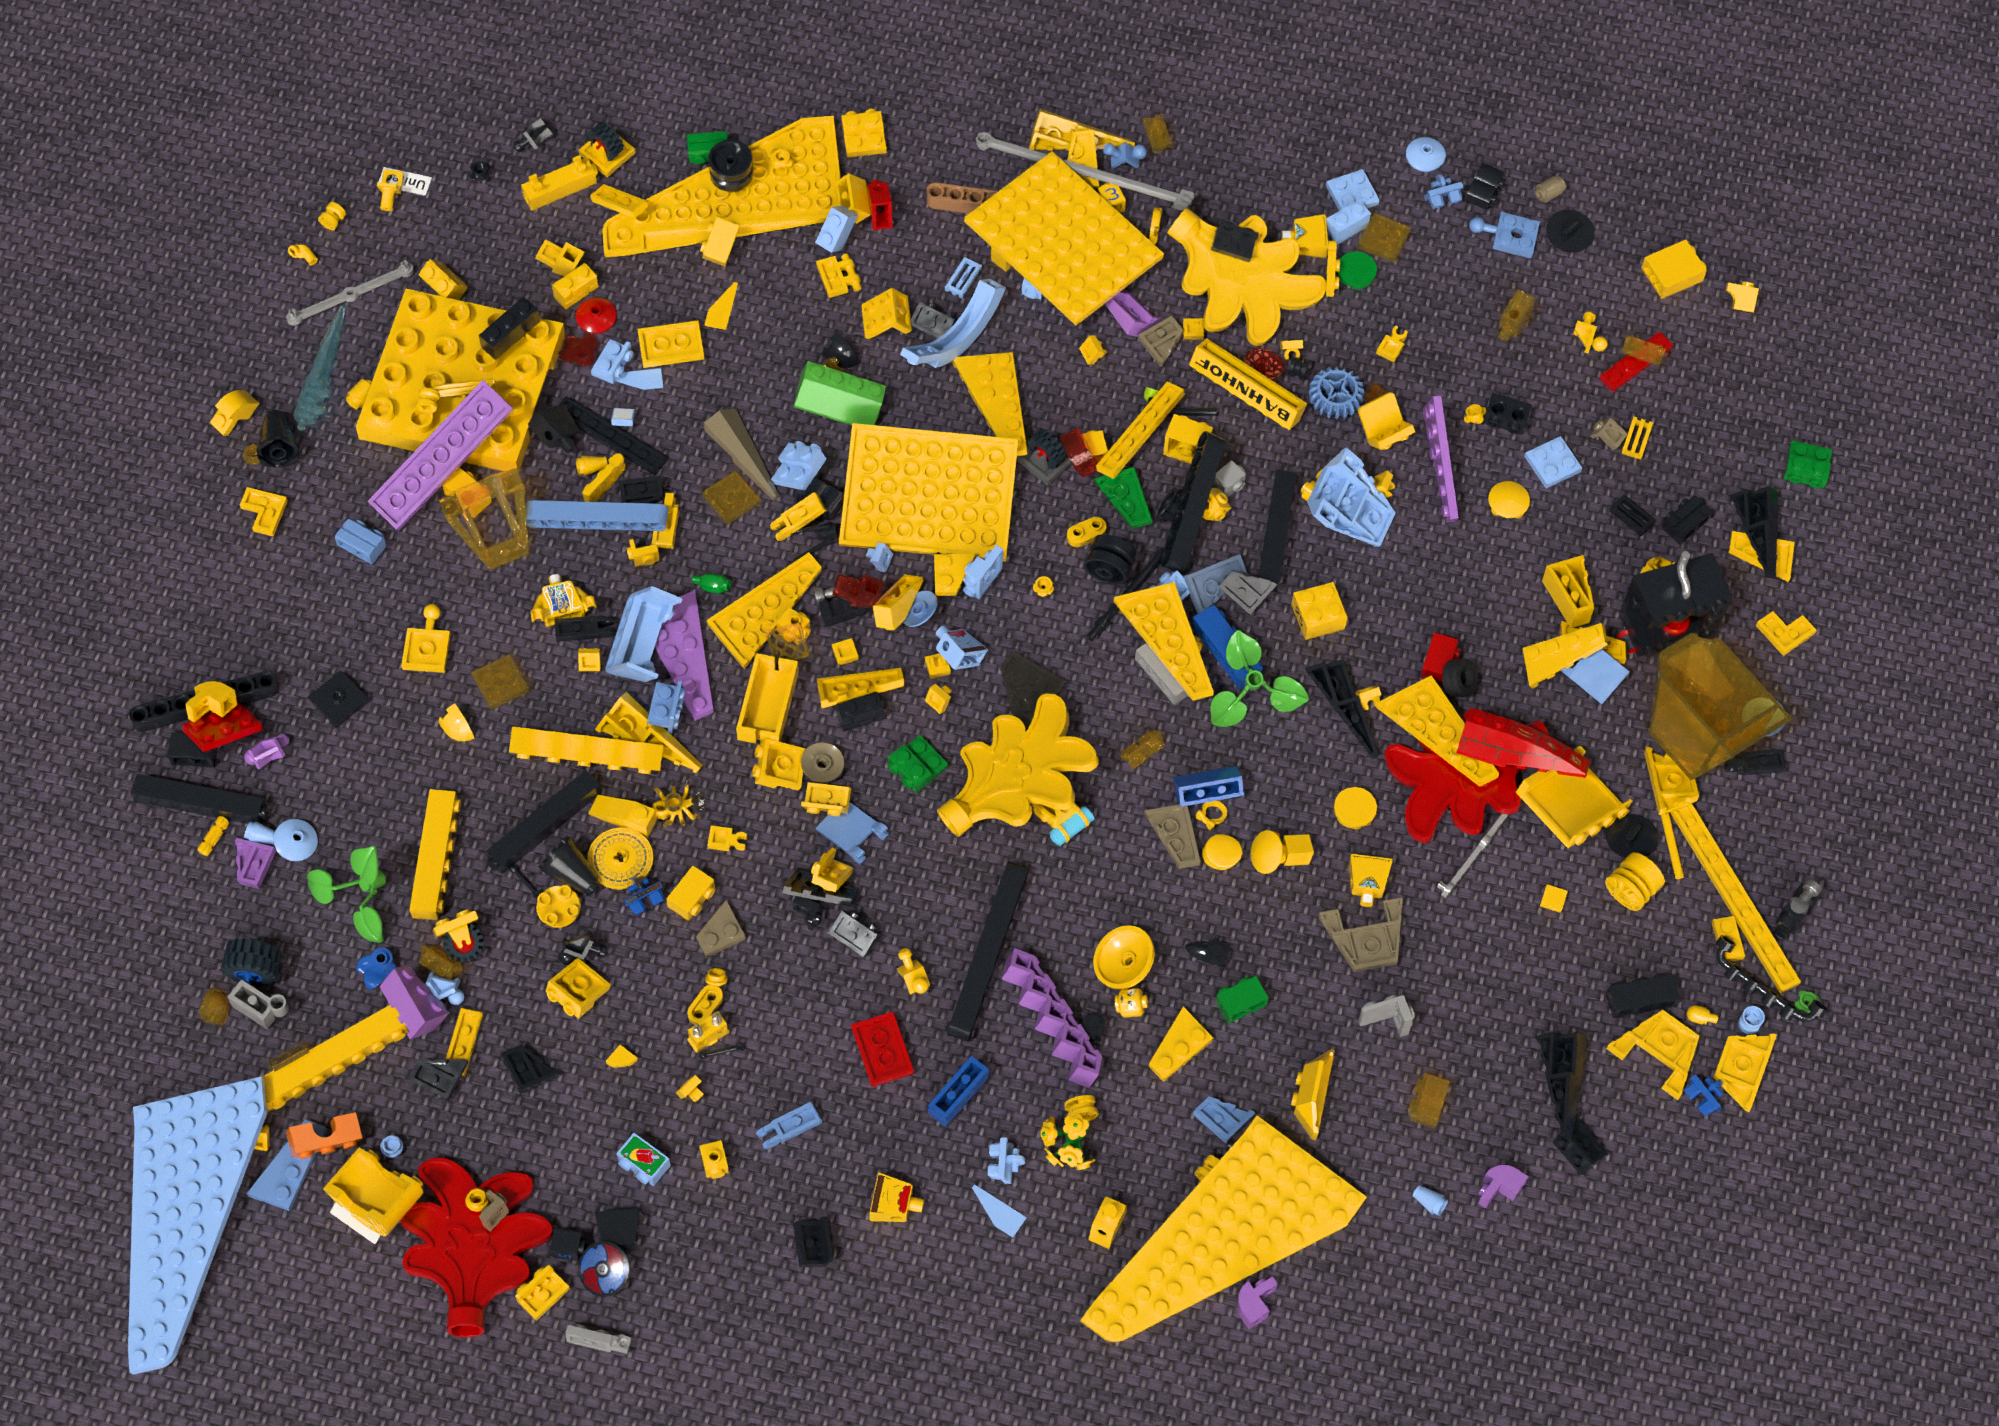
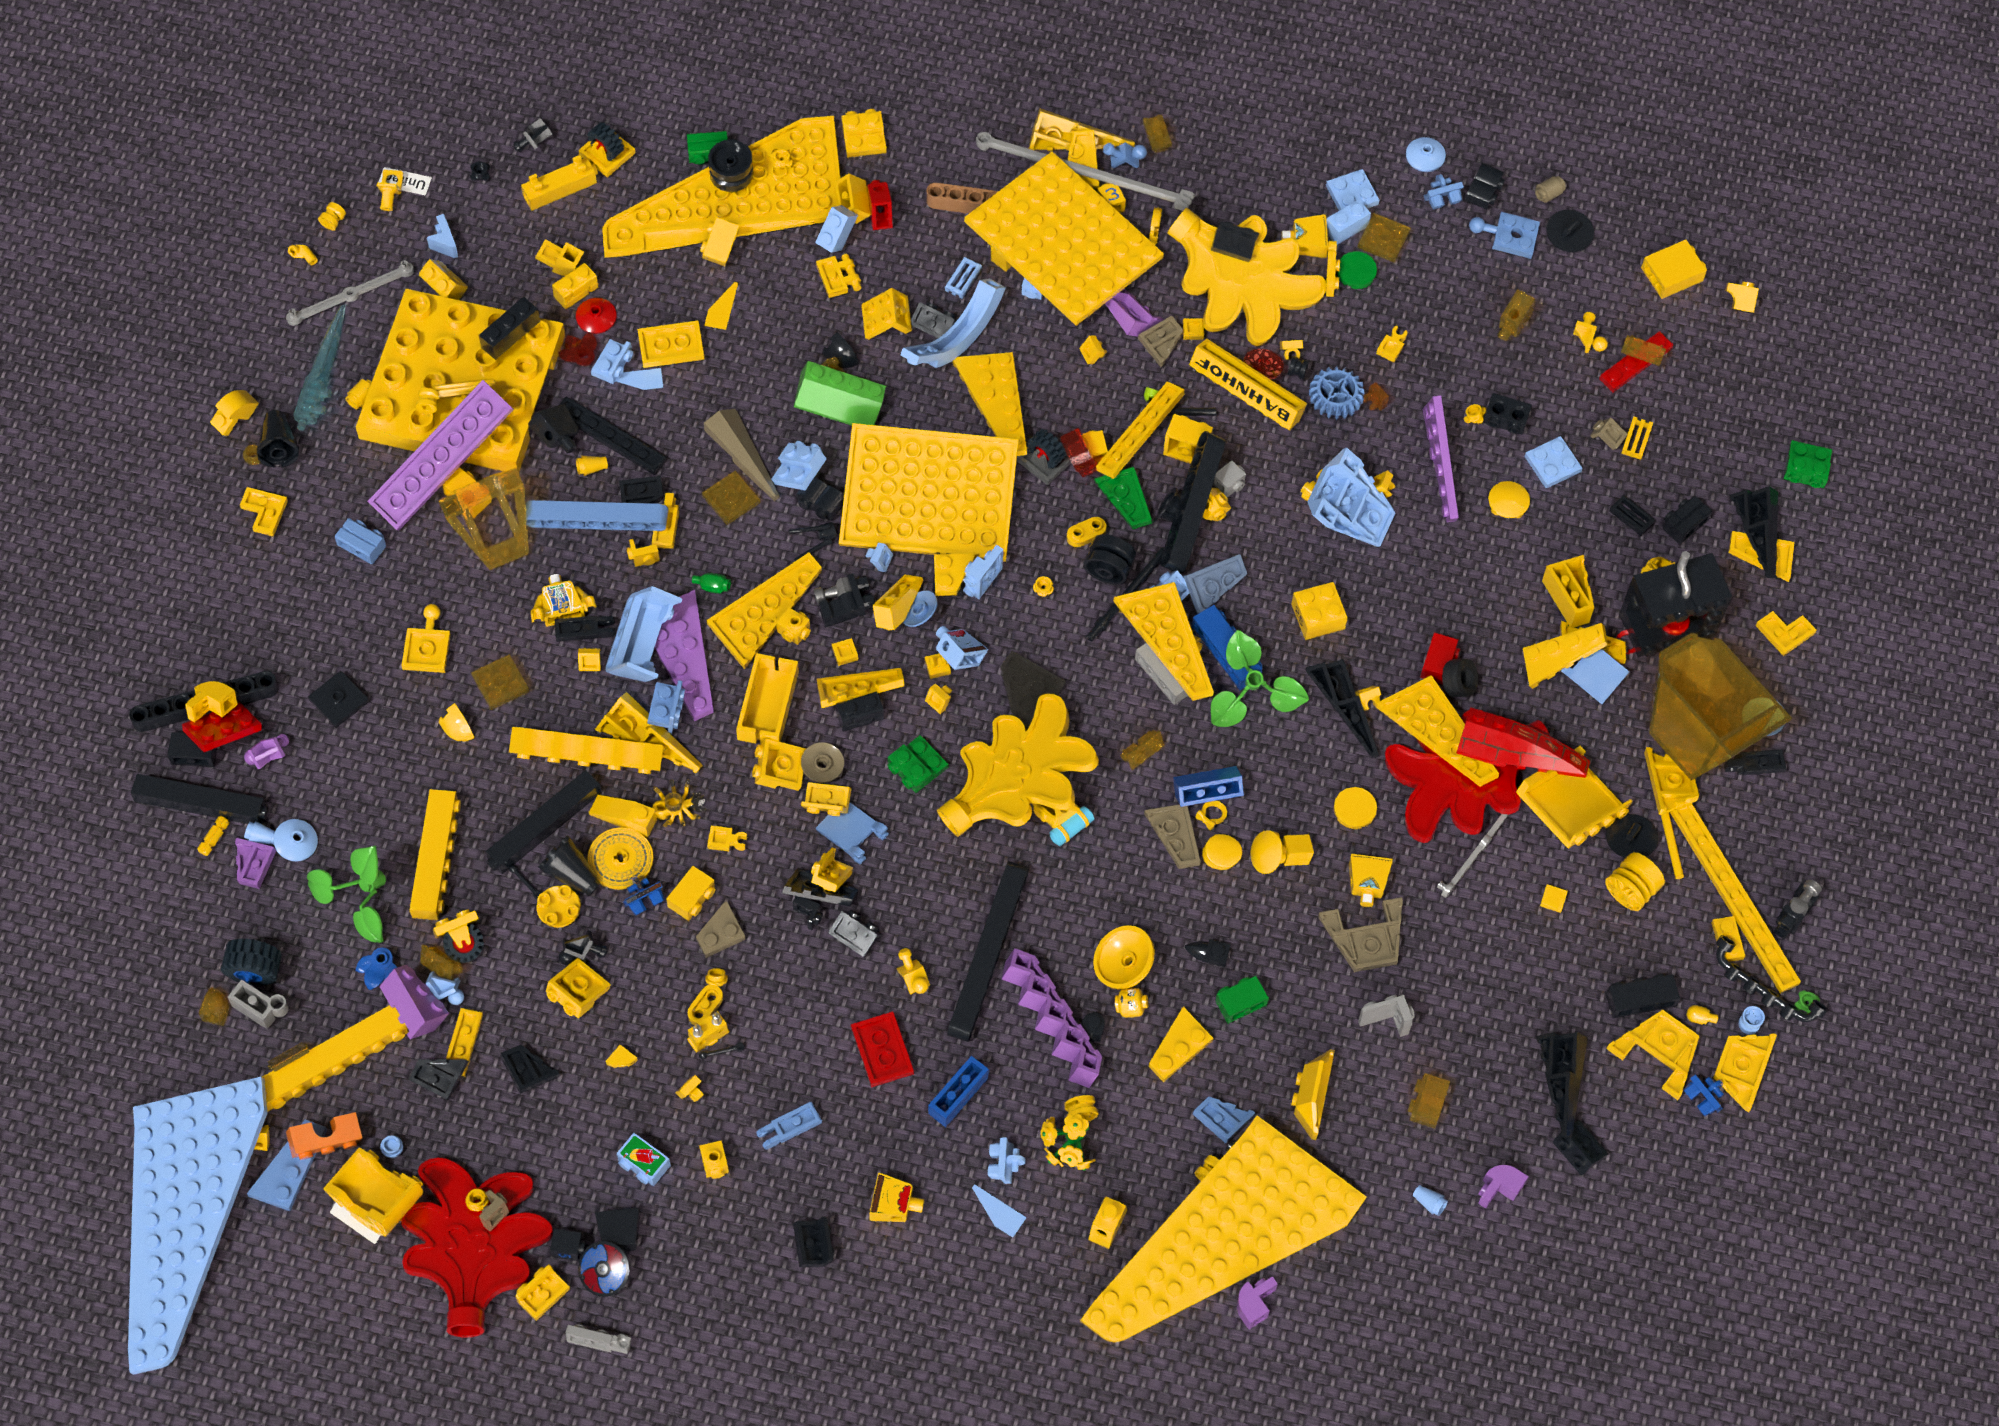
yellow hinge [582,453,626,502] -> none
yellow plate [590,184,648,218] -> none
tile [612,408,635,426] -> none
clear yellow window [765,622,810,664] -> none
yellow hinge [770,492,827,541] -> none
clear red brick [832,573,884,608] -> none
wing [1218,570,1277,614] -> none
black brick [1258,469,1297,591] -> none
yellow bracket [1358,392,1415,450] -> none
none -> light blue slope [427,214,458,258]

